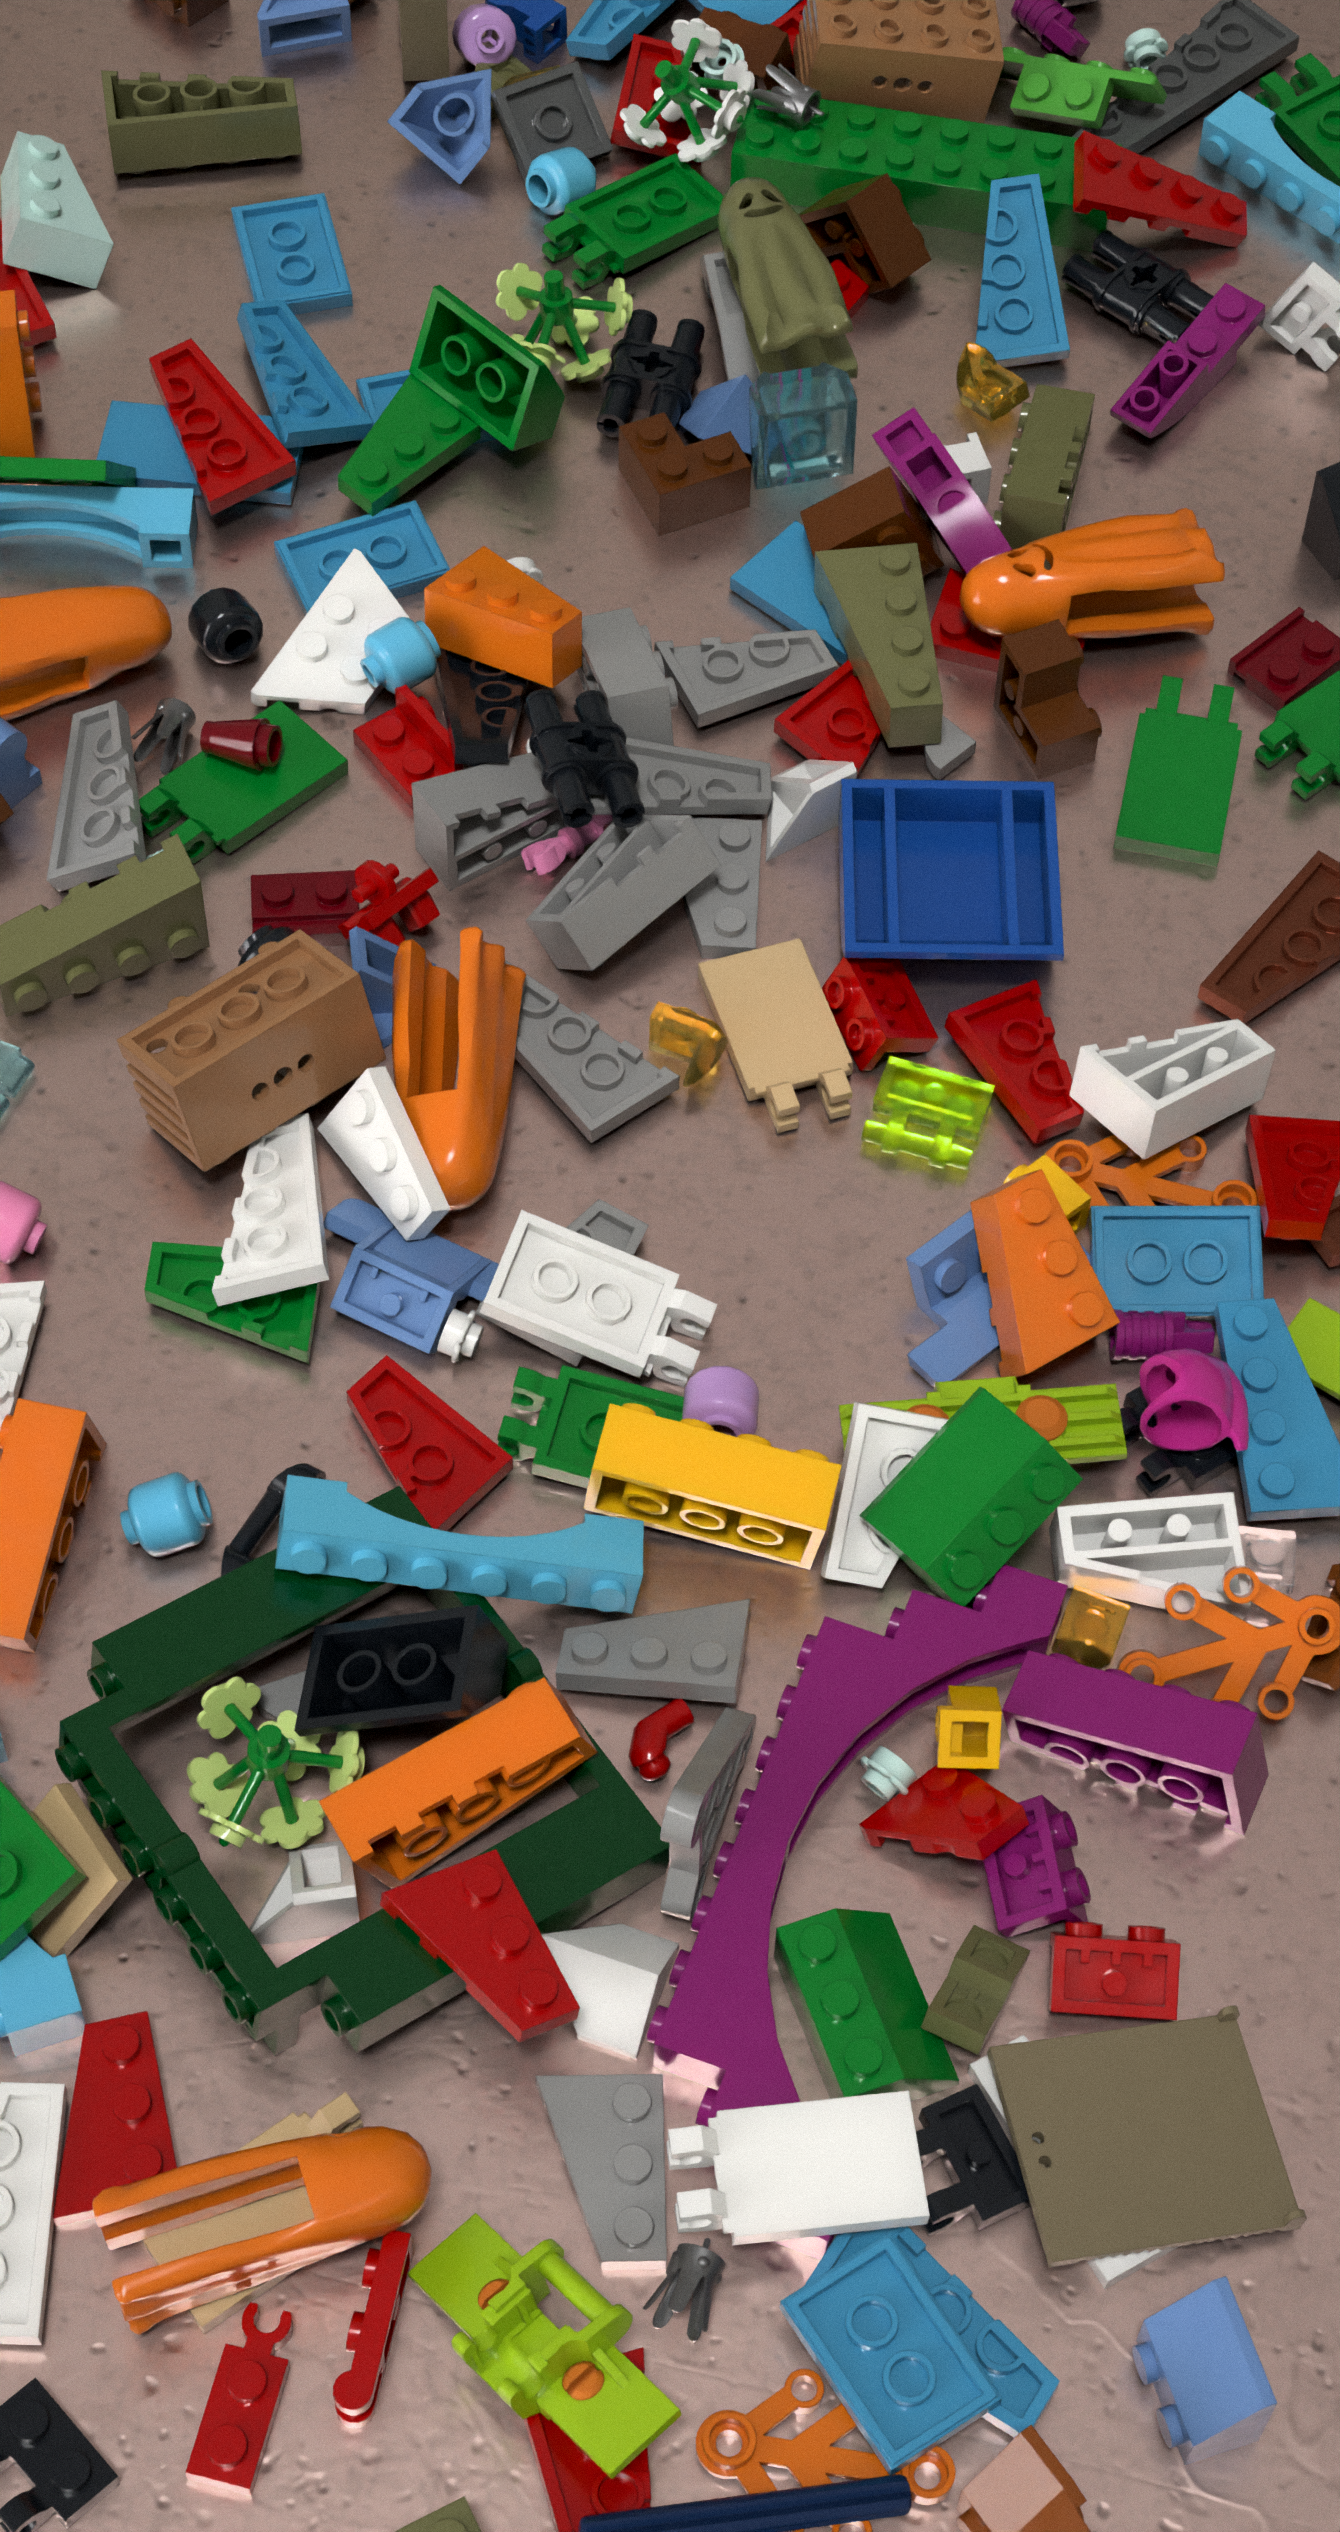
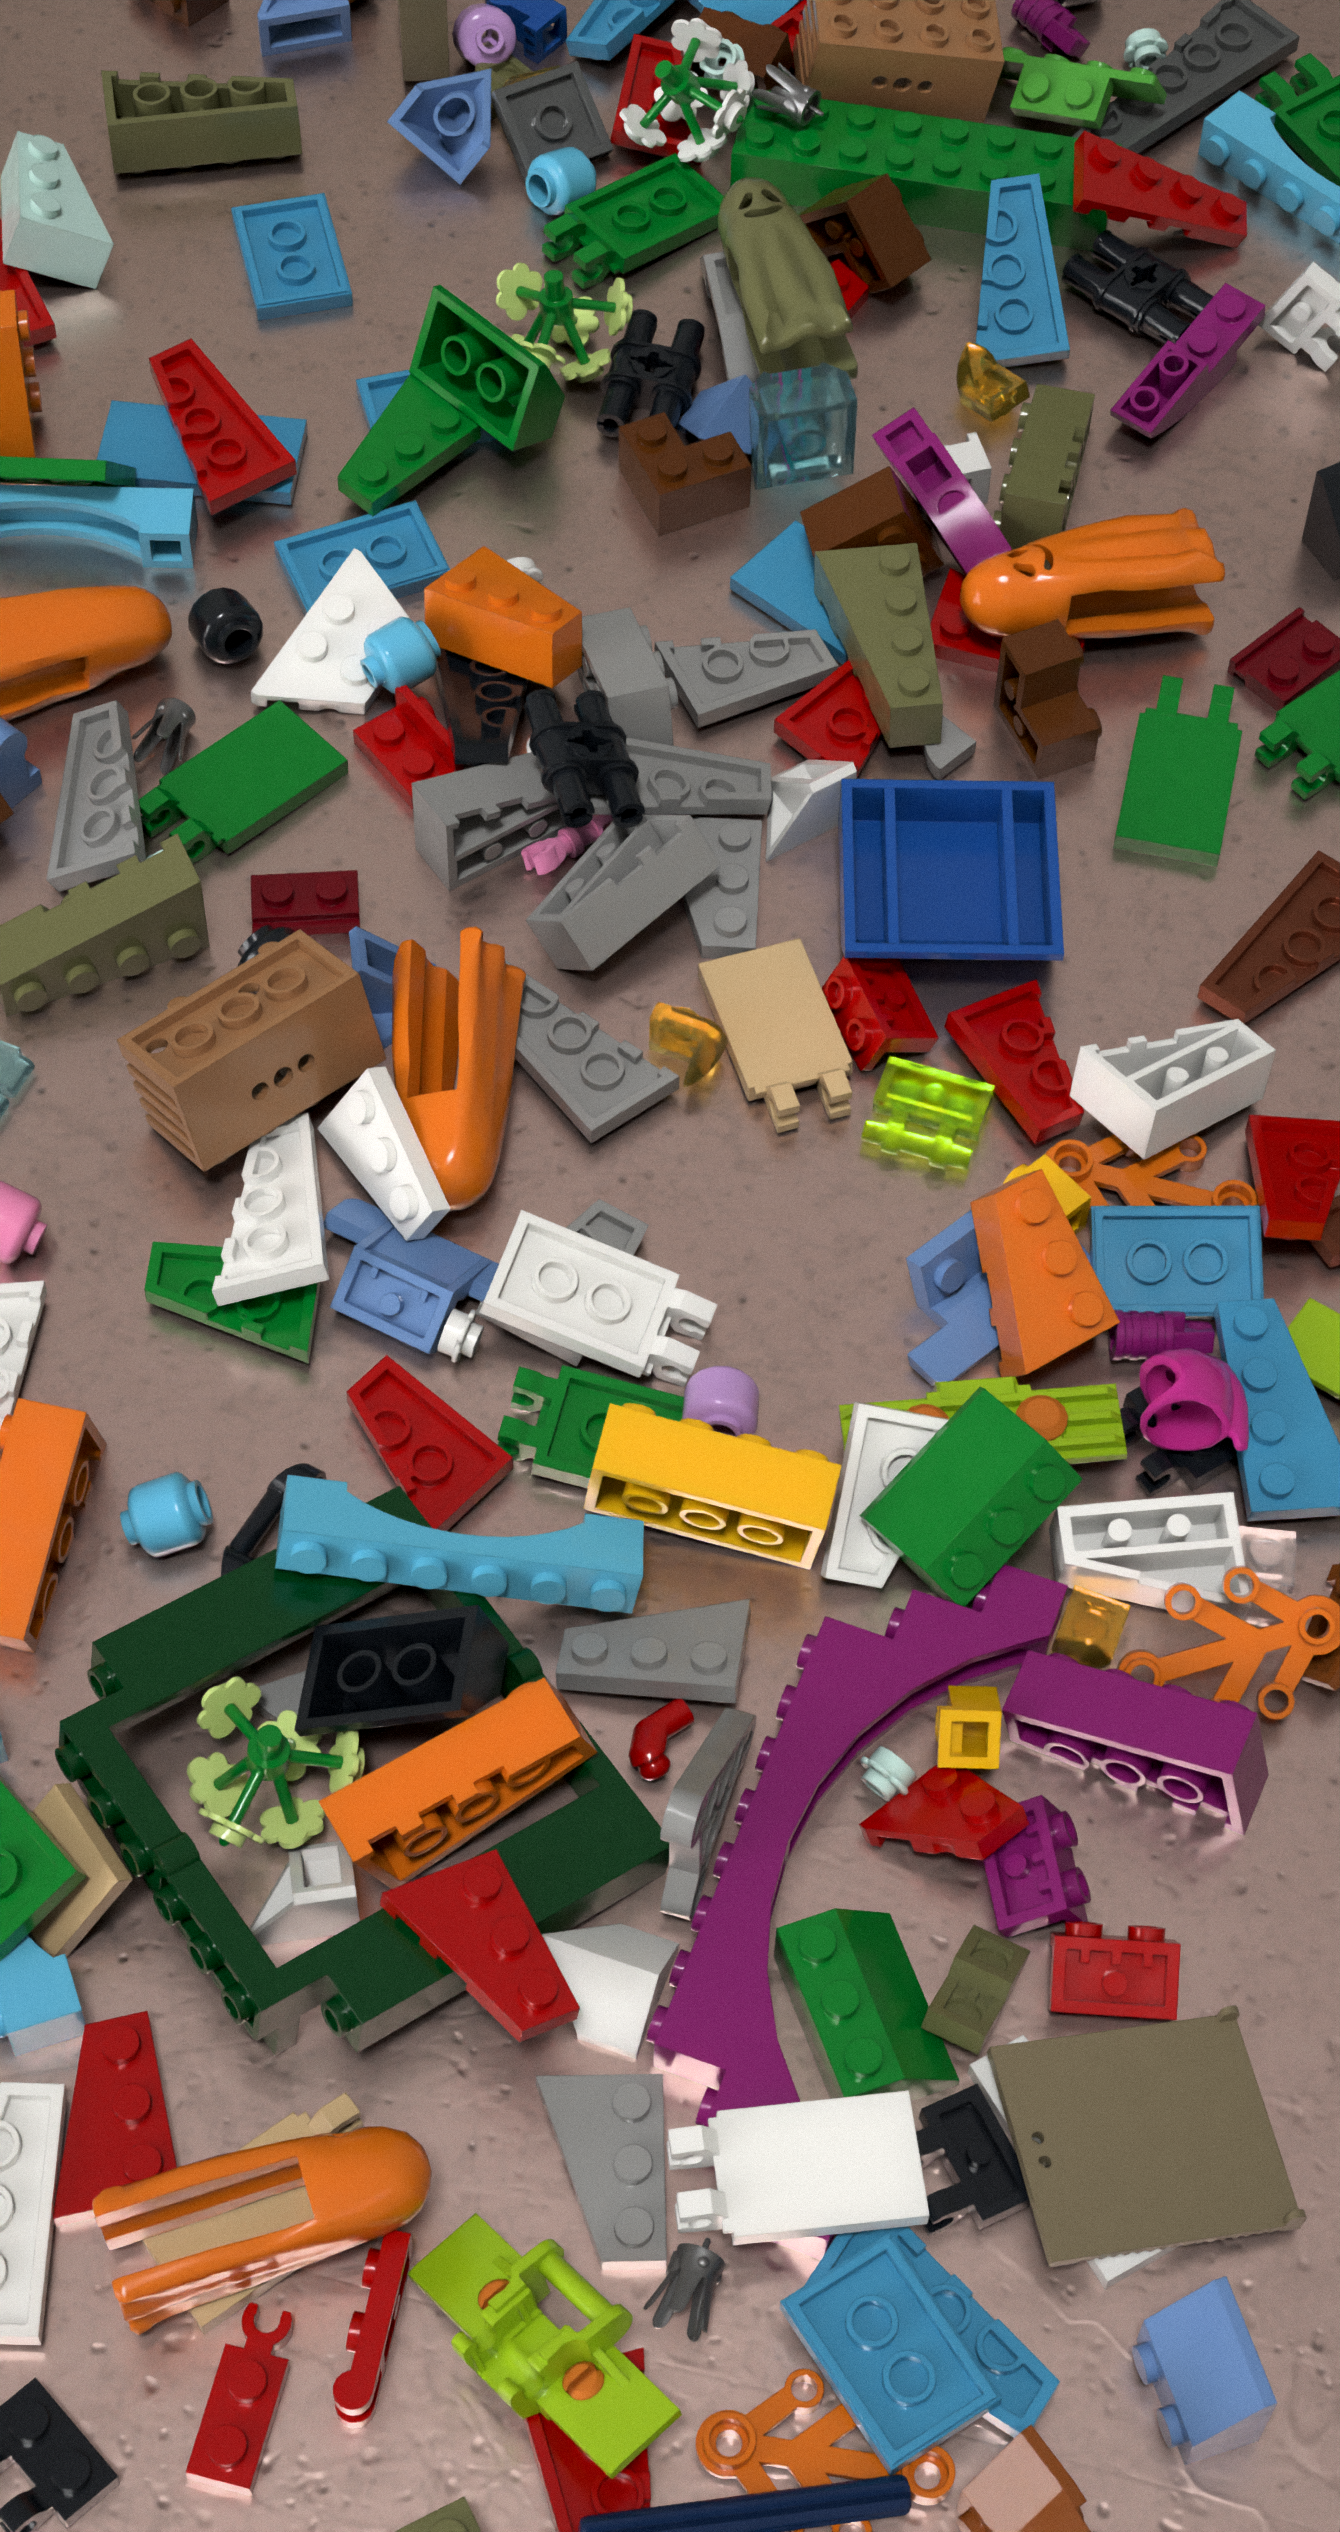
dark red cone [200,718,283,771] -> none
dark azure wing [237,300,374,449] -> none
red hips [337,860,441,946] -> none

